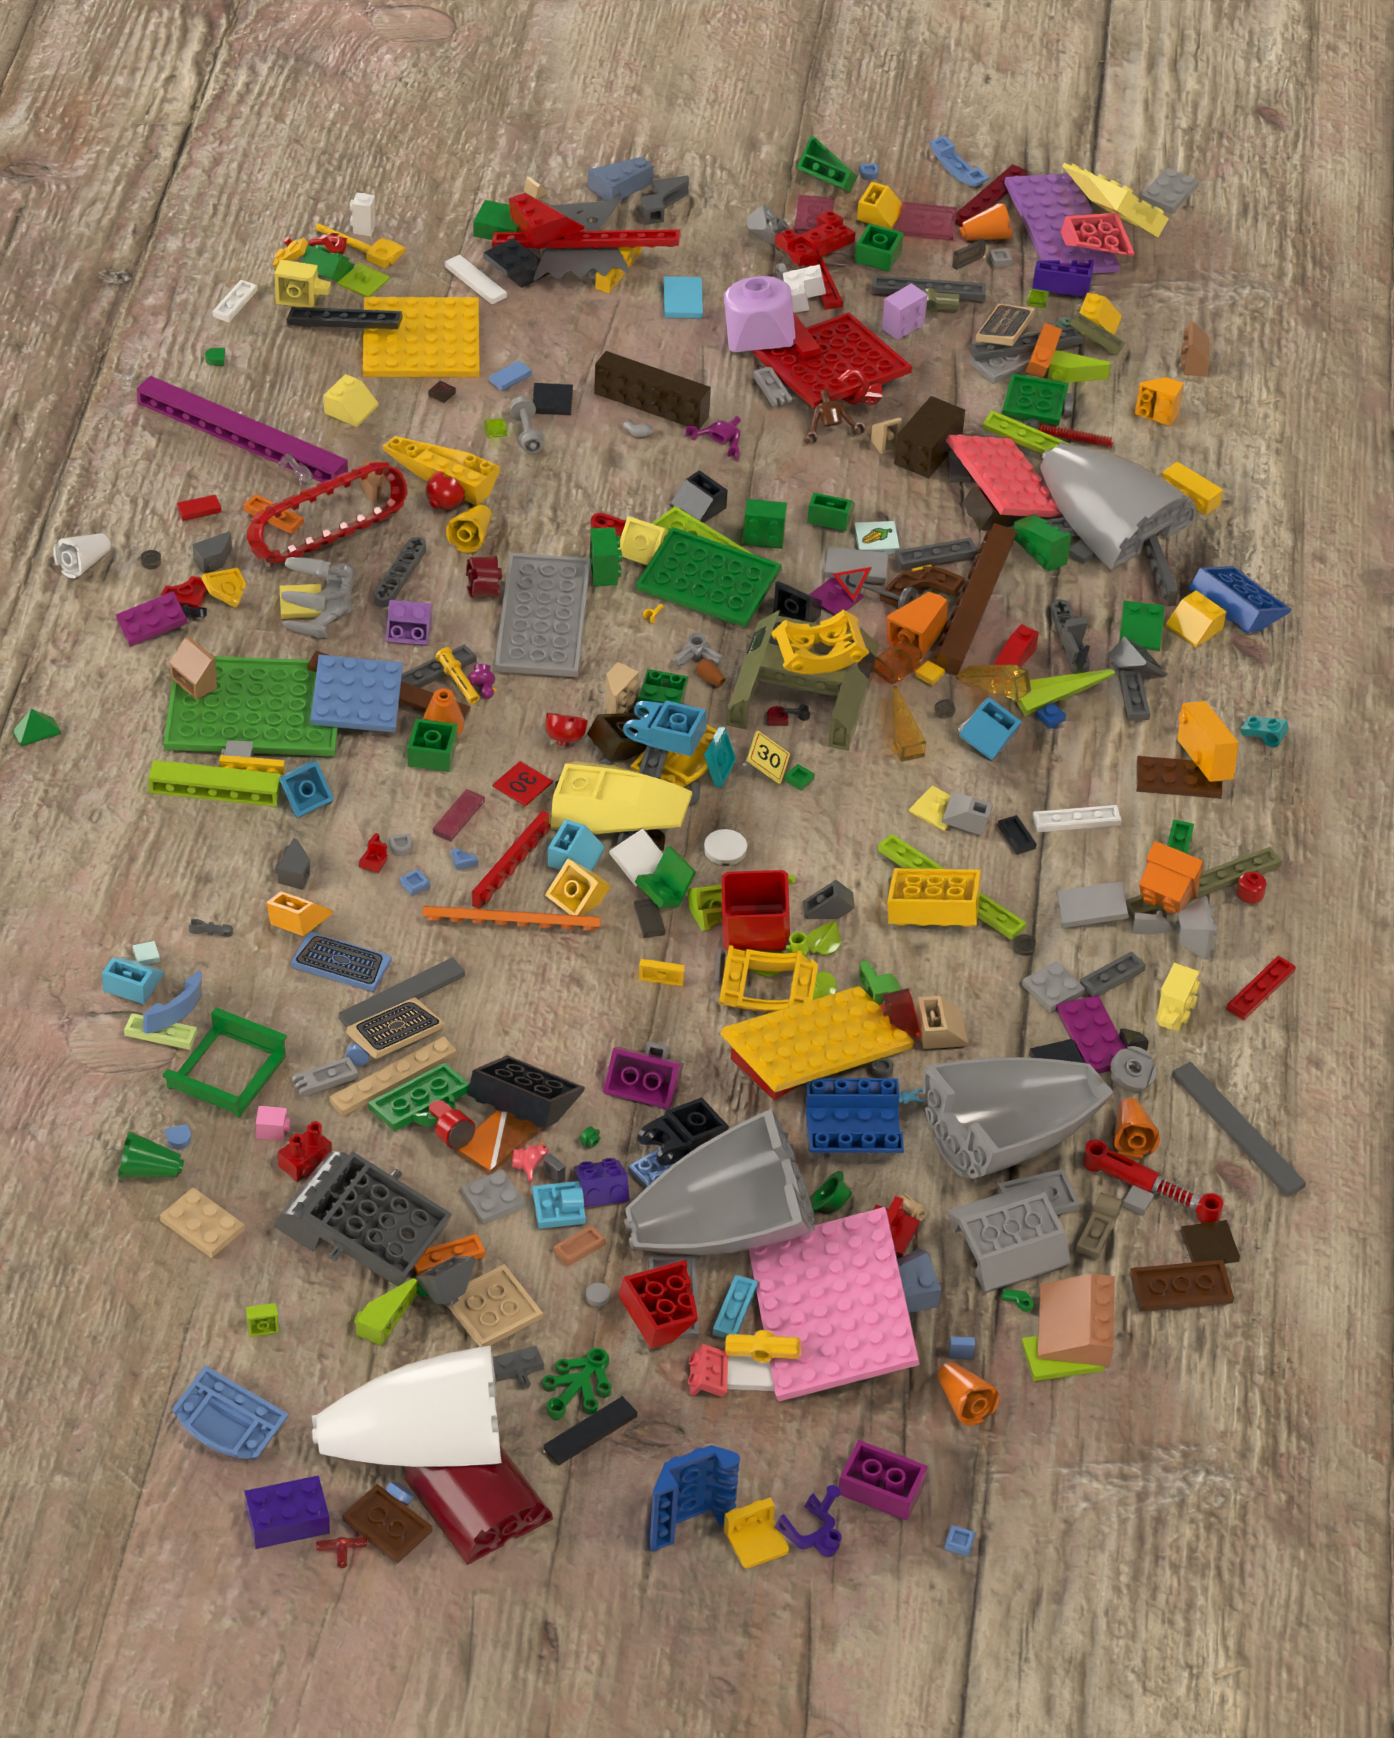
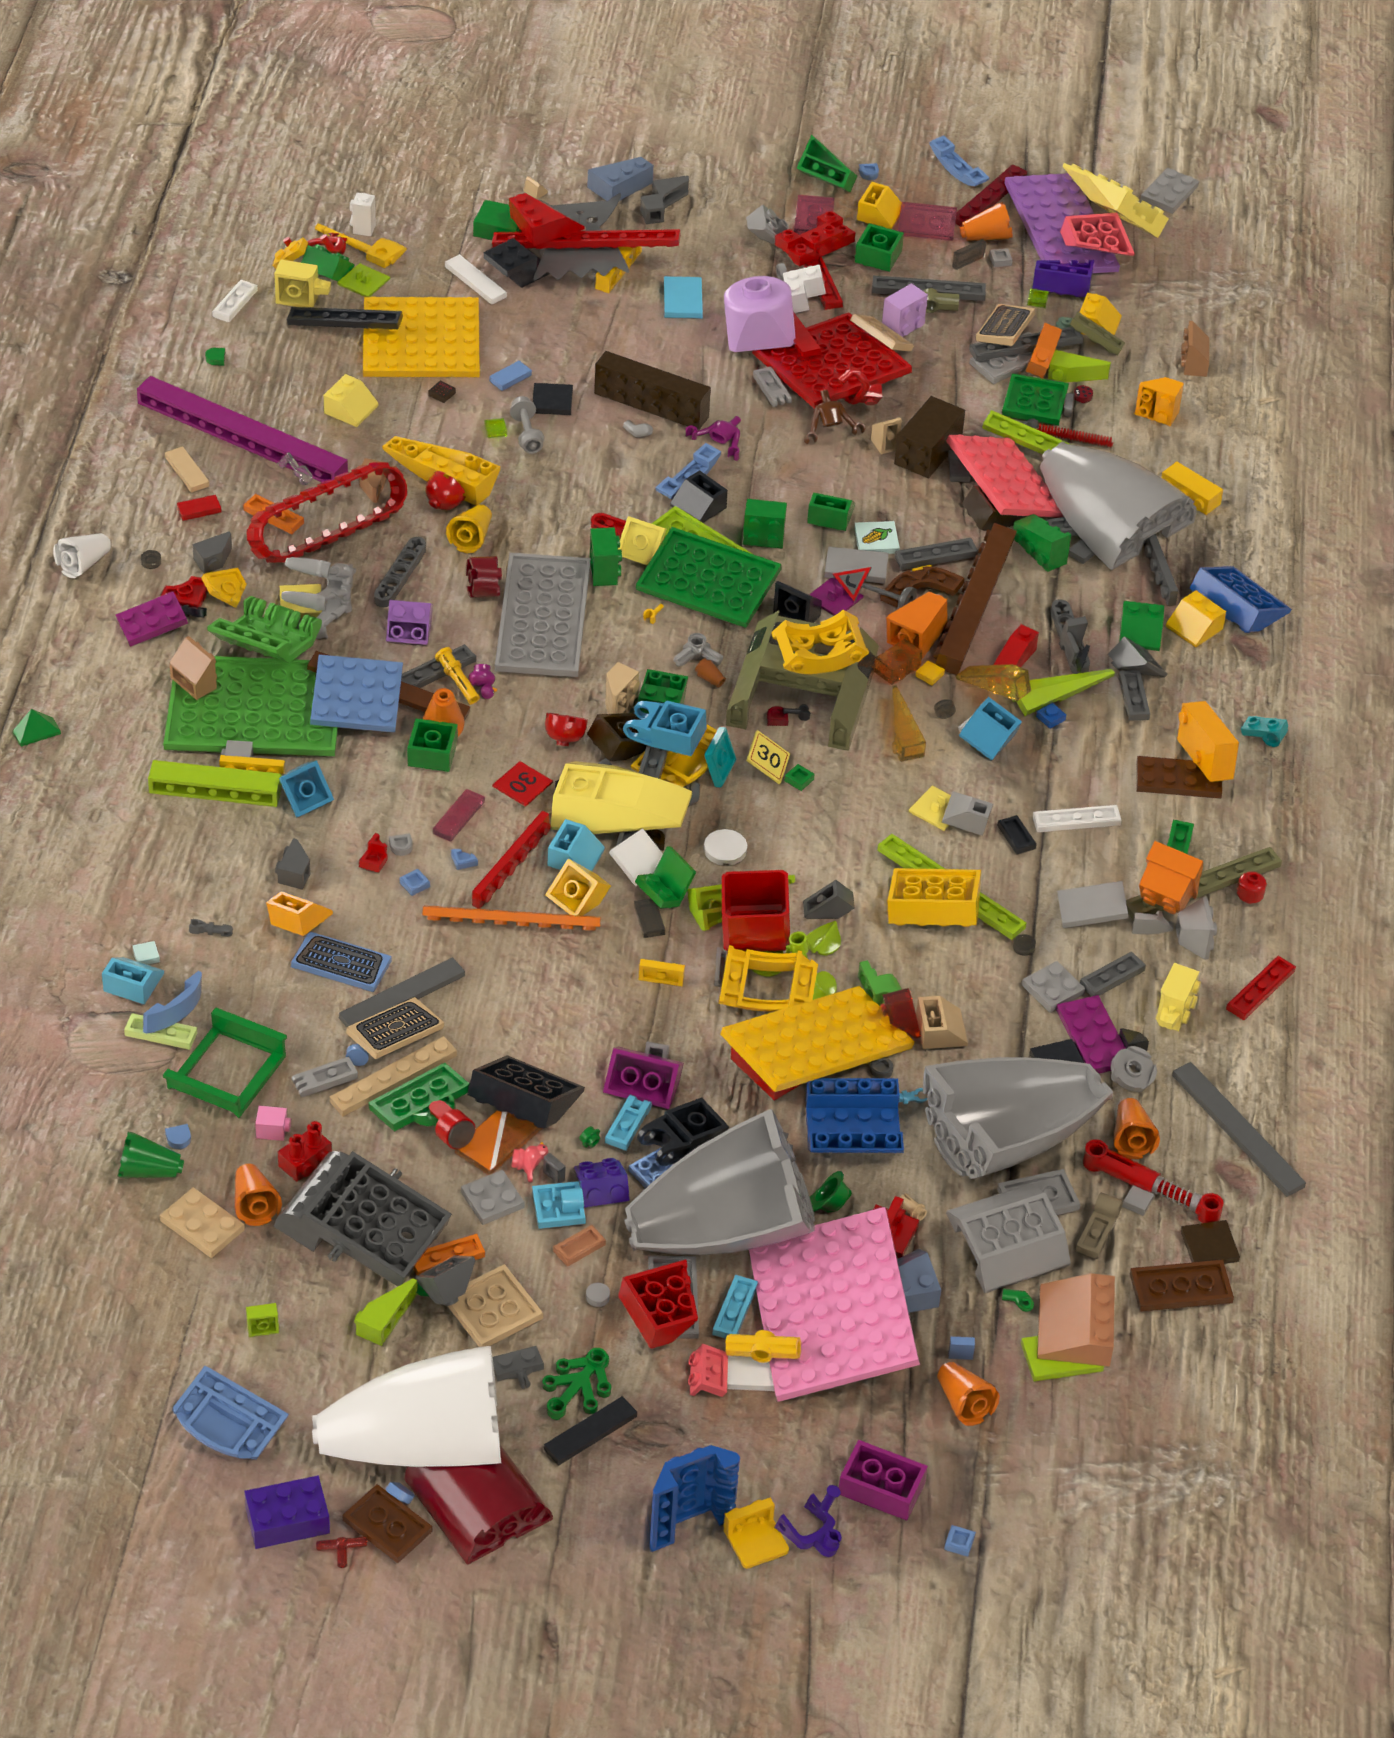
none -> tan tile [165,446,209,493]
none -> bright green slope [207,596,322,663]
none -> orange cone [235,1164,282,1226]
none -> medium azure plate [605,1095,652,1151]
none -> medium blue slope [655,443,721,499]
none -> tan tile [850,314,914,352]
none -> dark red tile [1074,385,1093,403]

